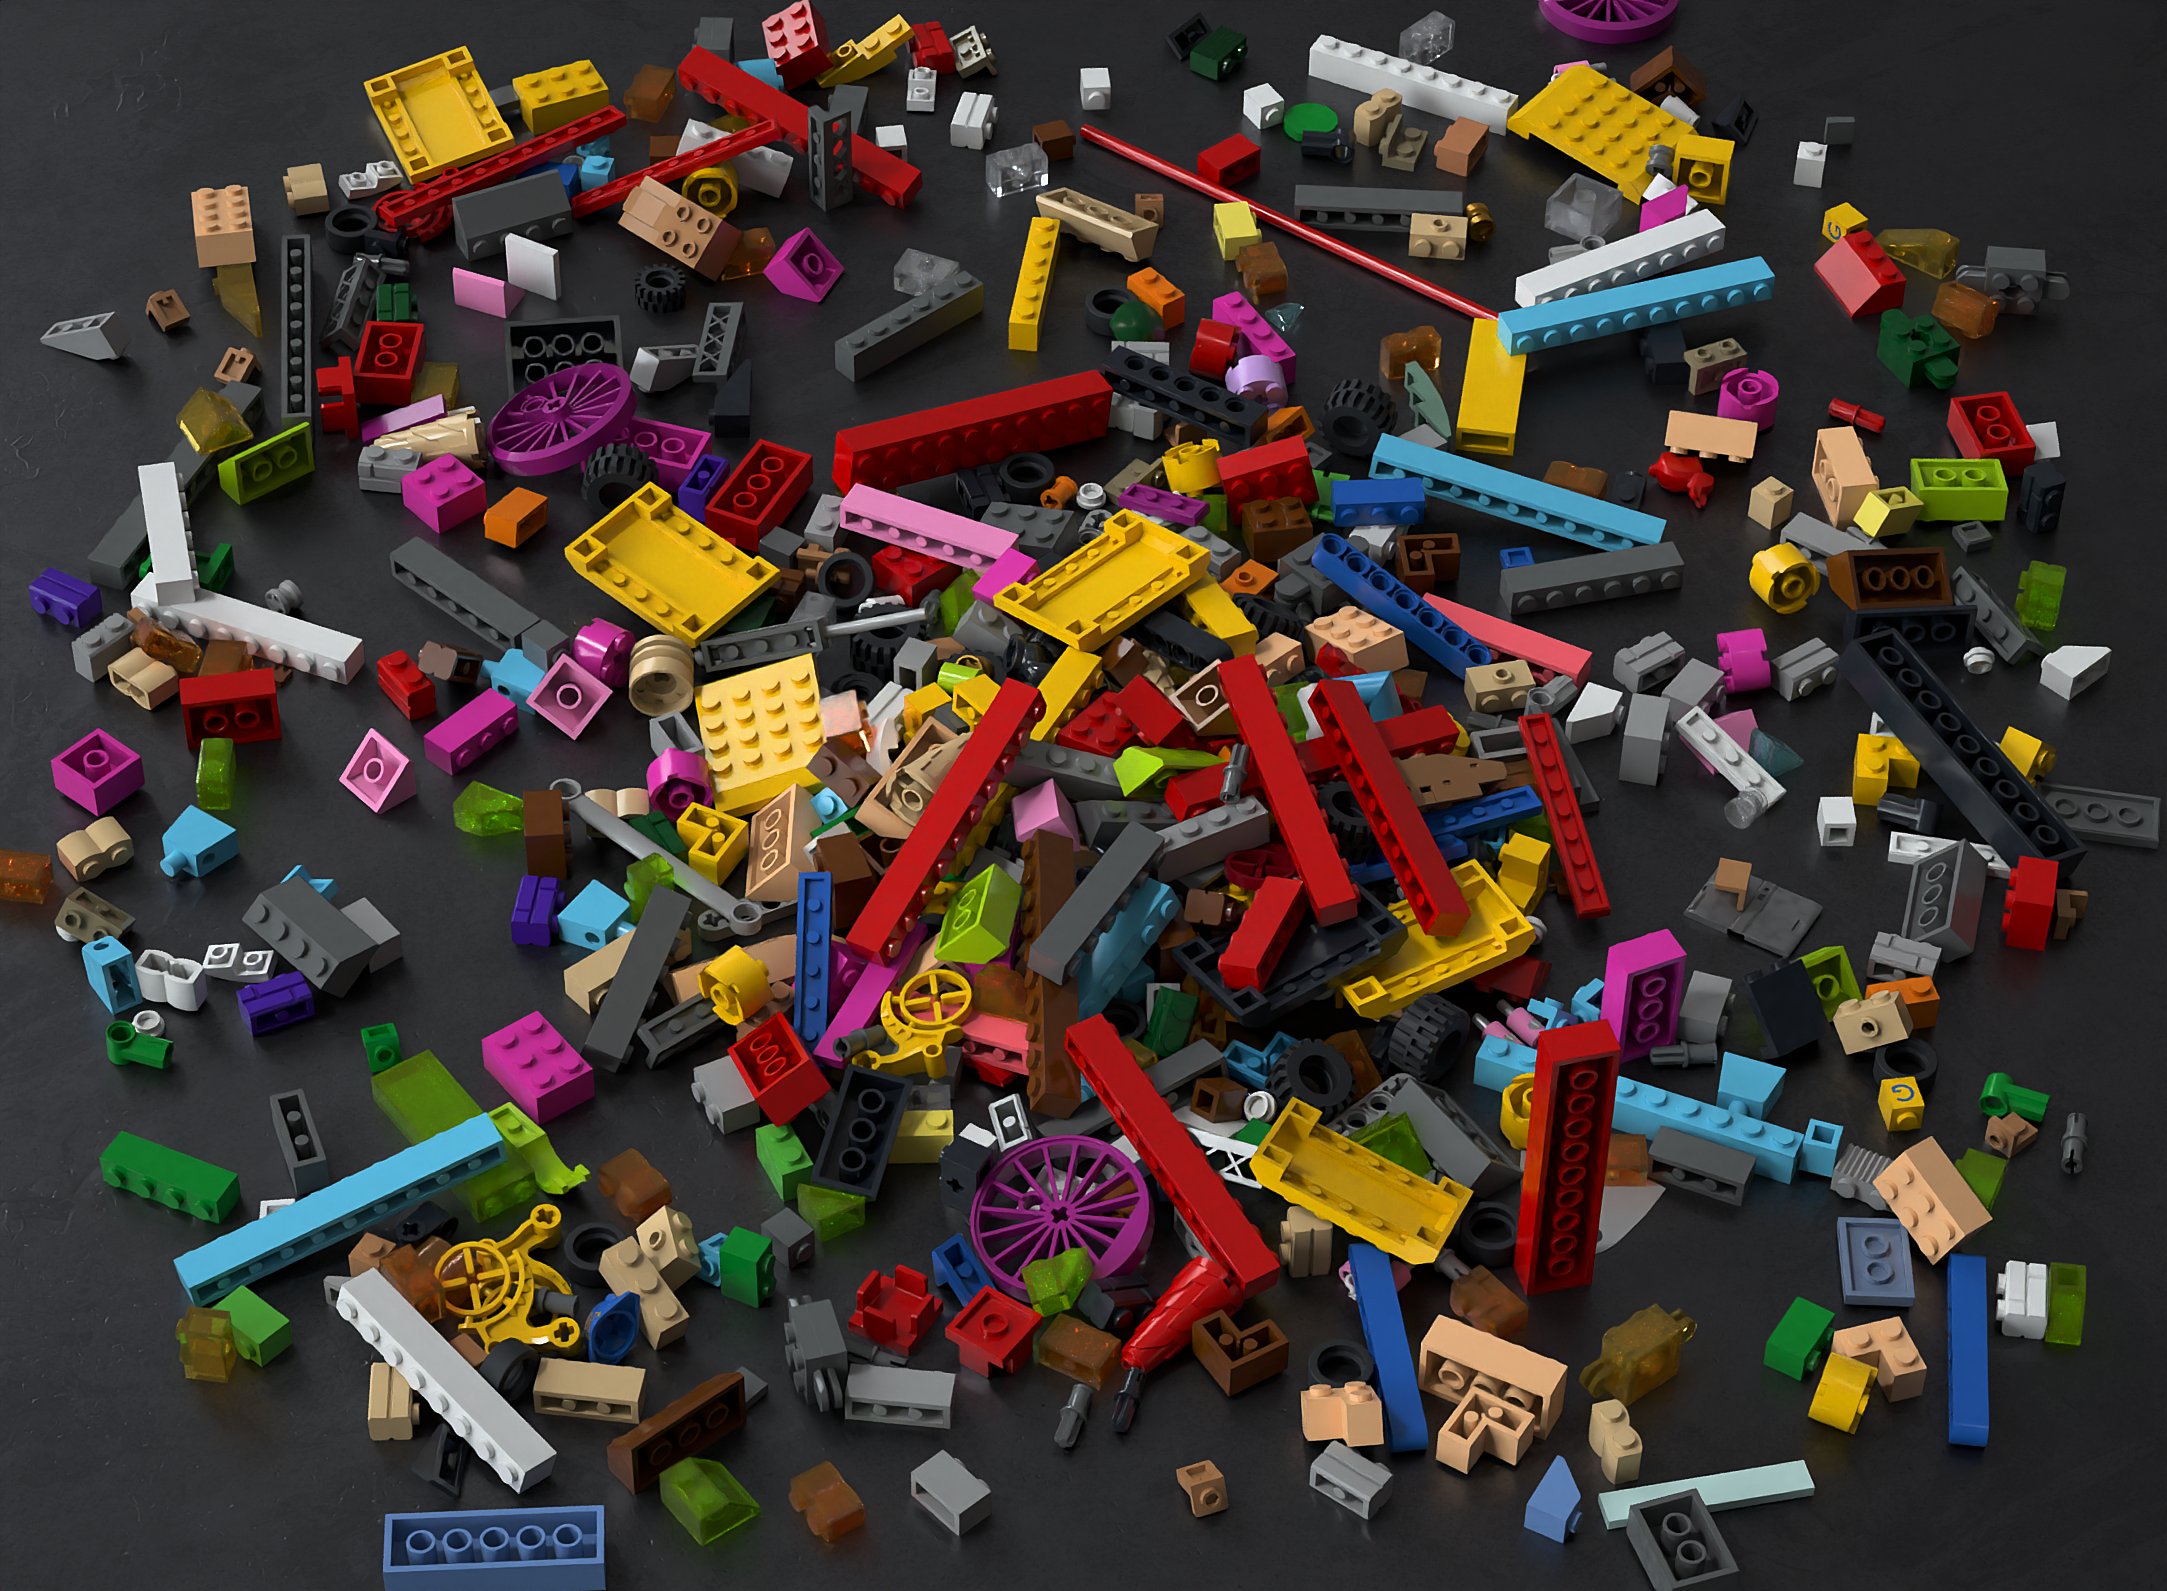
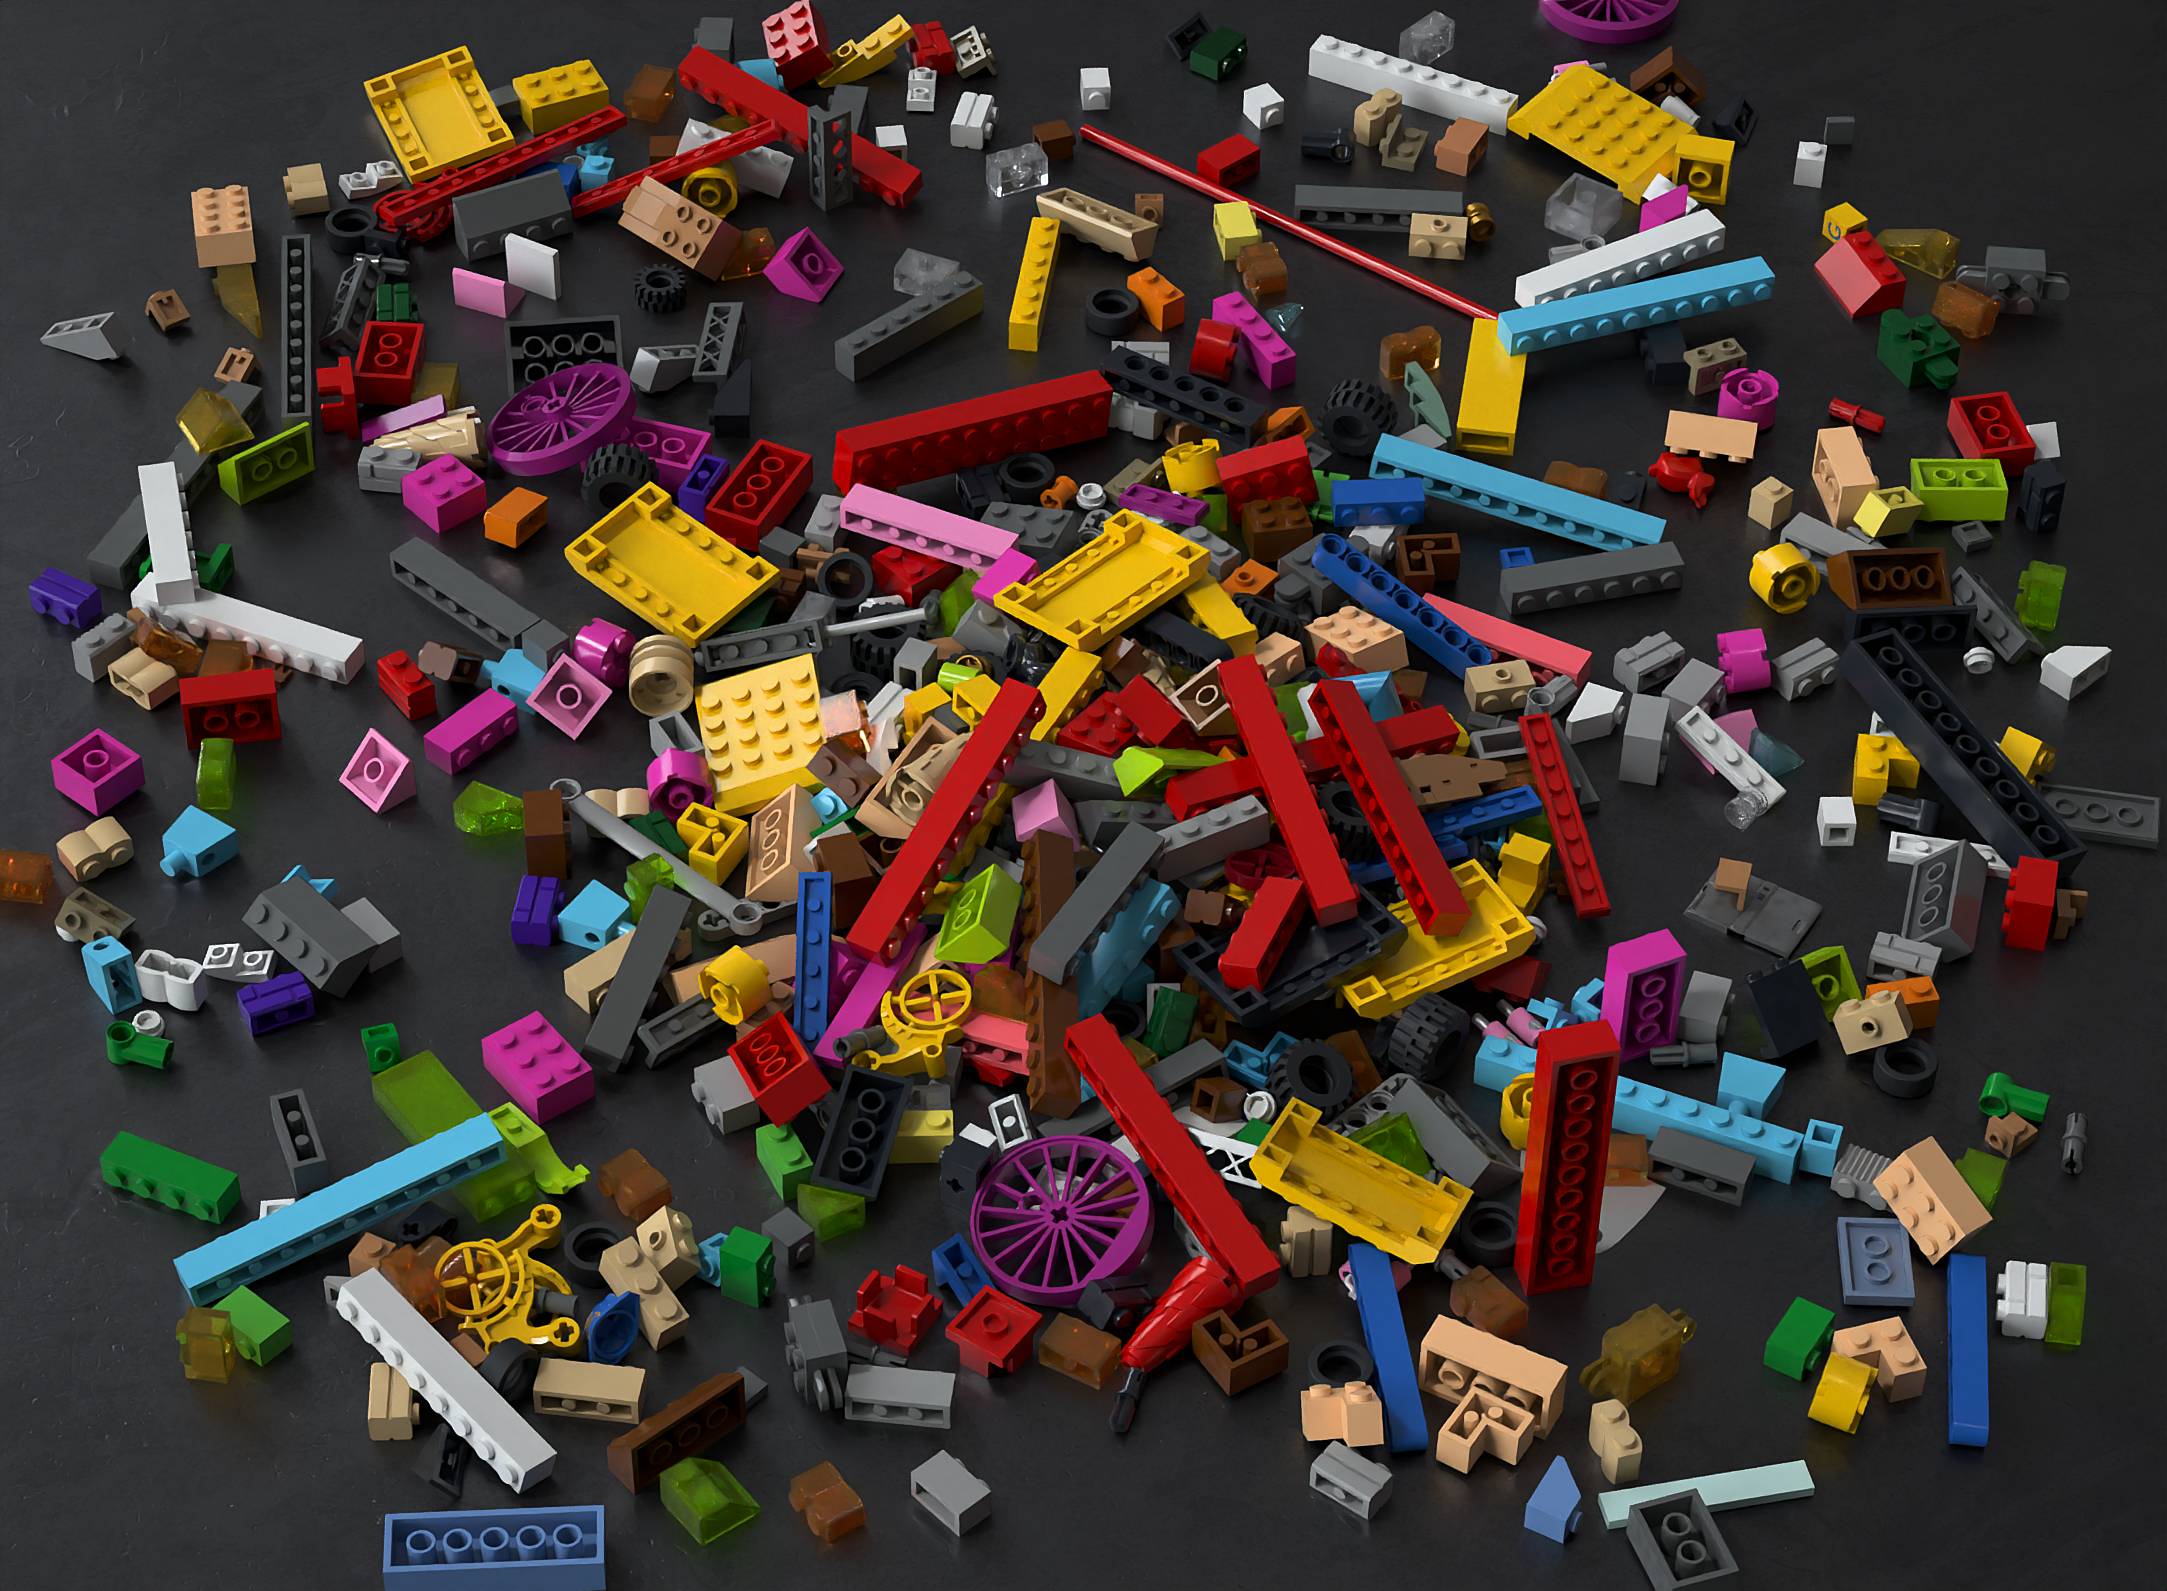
light grey wheel [265,580,304,615] -> none
clear neon green slope [1020,1246,1094,1317] -> none
dark grey axle [1054,1384,1094,1449] -> none
dark green dish [1110,301,1165,342] -> none
medium nougat bracket [1176,1460,1229,1517] -> none
dark grey axle [1219,743,1250,805] -> none
lavender brick [1225,355,1288,418] -> none
green tile [1284,103,1338,142] -> none
dark grey wheel [1645,145,1675,178] -> none
yellow brick [1878,1076,1925,1132] -> none

